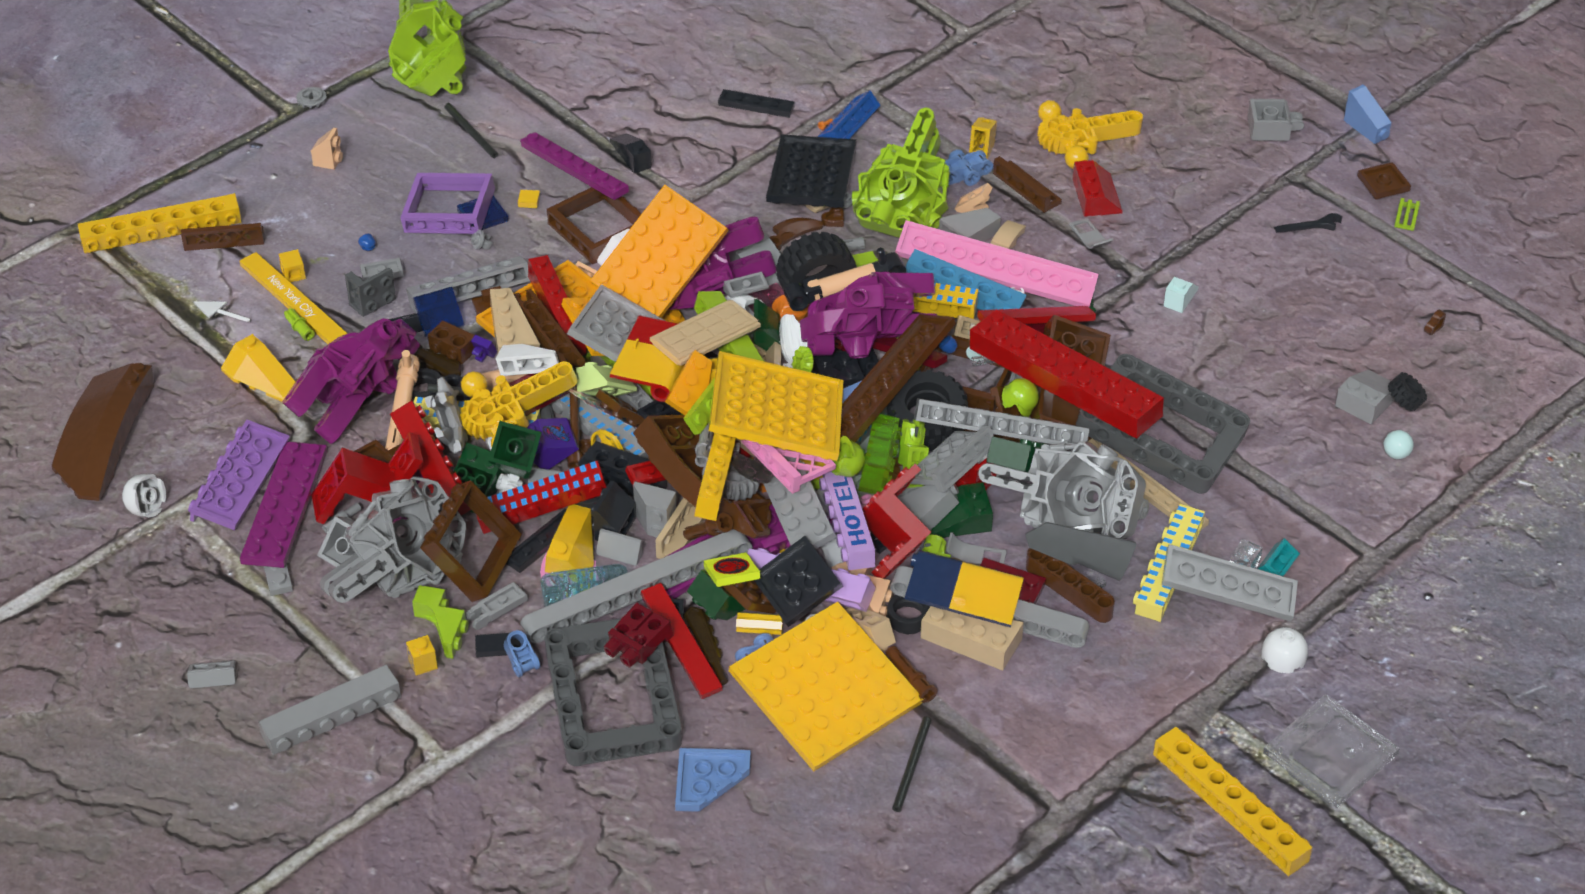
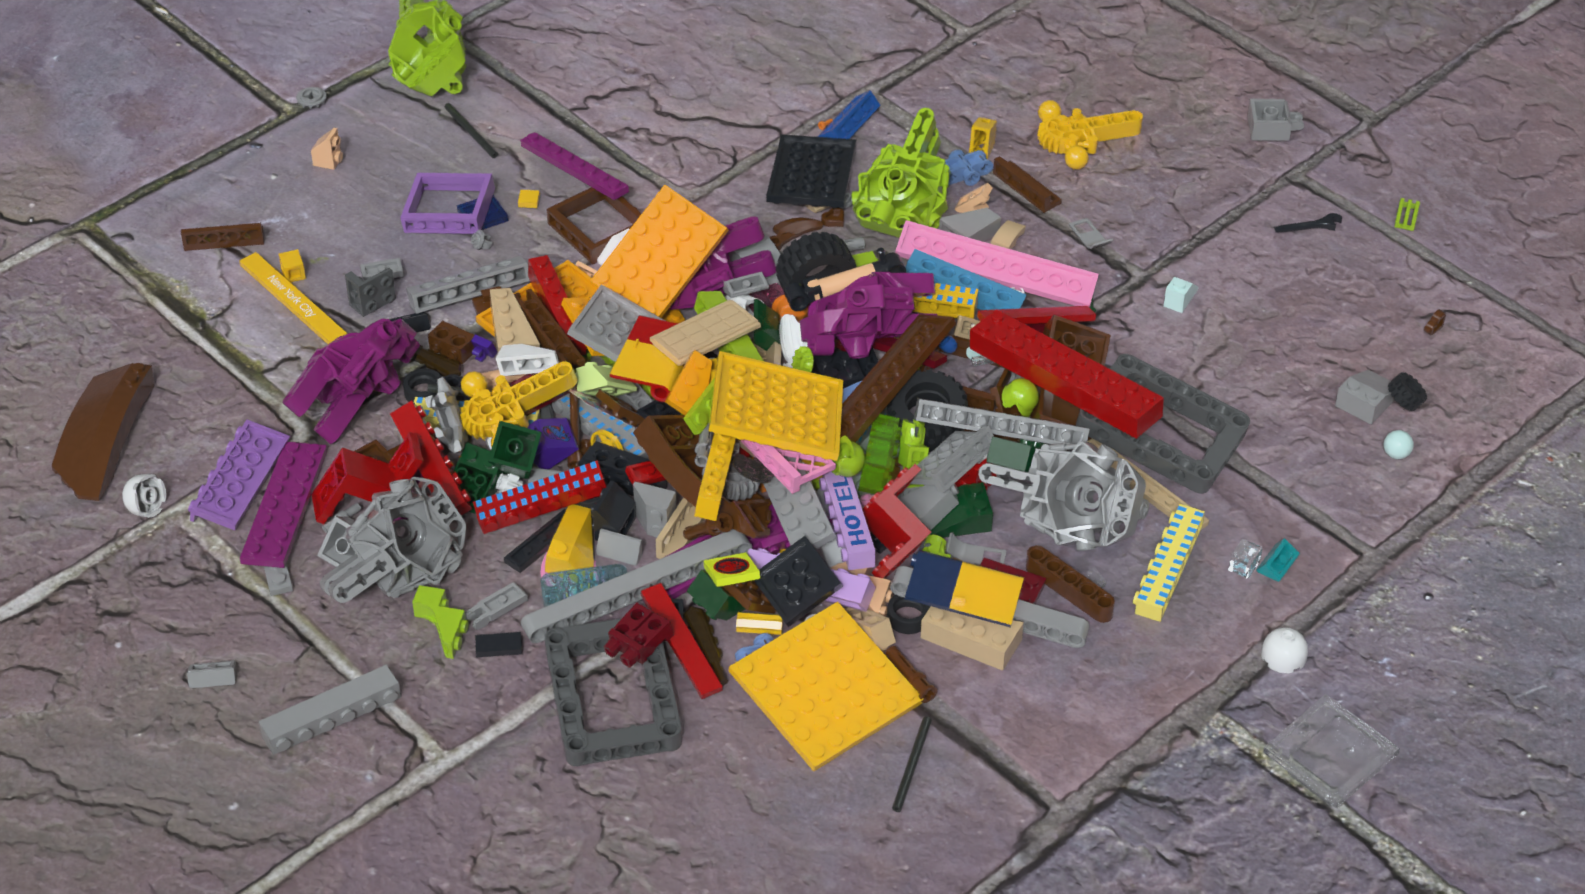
yellow brick [78,193,242,253] -> none
white piece [193,301,250,322] -> none
yellow wedge [221,334,295,402] -> none
lime axle [284,308,315,341] -> none
blue hinge [358,234,376,251] -> none
light nougat cylinder [385,350,420,450] -> none
yellow brick [406,635,438,676] -> none
clear blue tile [412,287,464,337] -> none
reddish brown window [420,480,522,602] -> none
medium blue piece [504,630,540,677] -> none
black slope [610,133,651,174] -> none
medium blue plate [675,748,751,811] -> none
black tile [718,89,795,118] -> none
dark grey panel [1025,522,1136,581] -> none
red slope [1072,160,1123,217] -> none
yellow brick [1153,727,1312,877] -> none
light grey plate [1161,544,1298,622] -> none
medium blue slope [1344,85,1391,144] -> none
reddish brown plate [1357,162,1411,200] -> none

